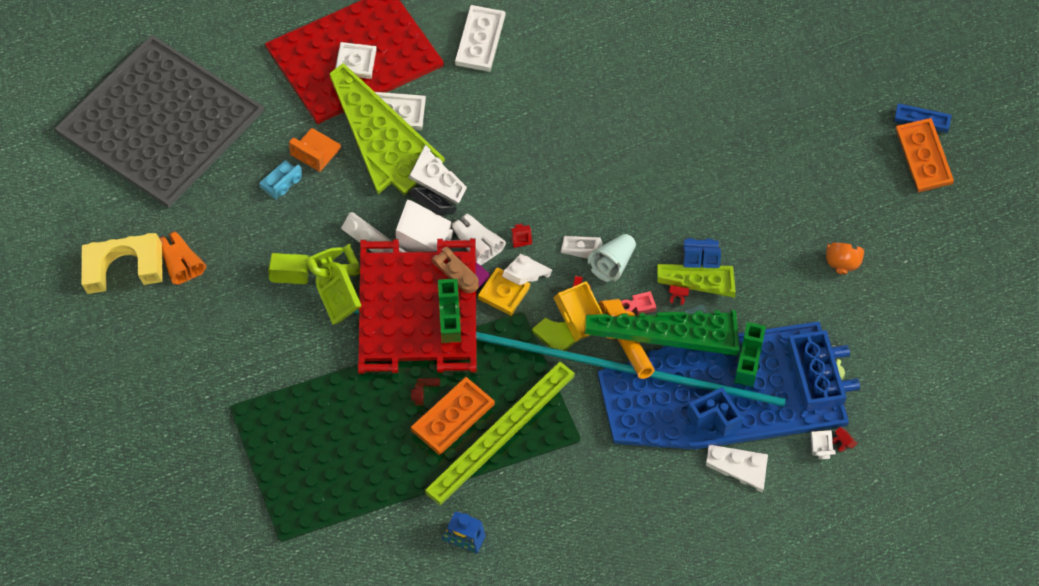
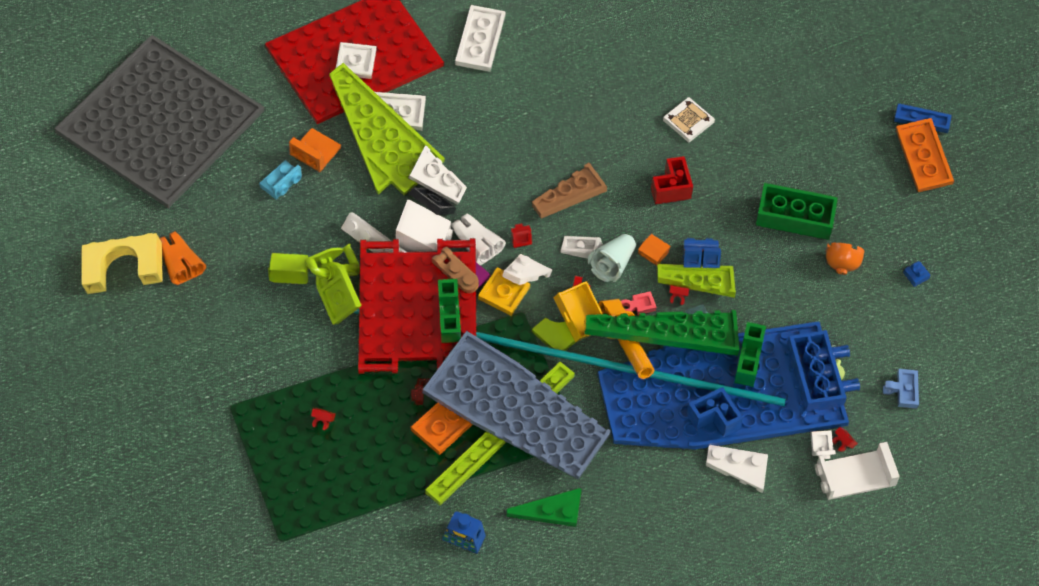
none -> red tile [311,408,336,430]
none -> sand blue wing [422,331,610,479]
none -> green wing [506,488,582,527]
none -> medium nougat wing [532,163,607,219]
none -> orange piece [638,234,671,266]
none -> red brick [651,156,693,204]
none -> tile [663,97,715,143]
none -> green brick [756,183,838,240]
none -> white panel [815,442,900,500]
none -> medium blue plate [883,369,919,408]
none -> blue tile [903,261,930,287]

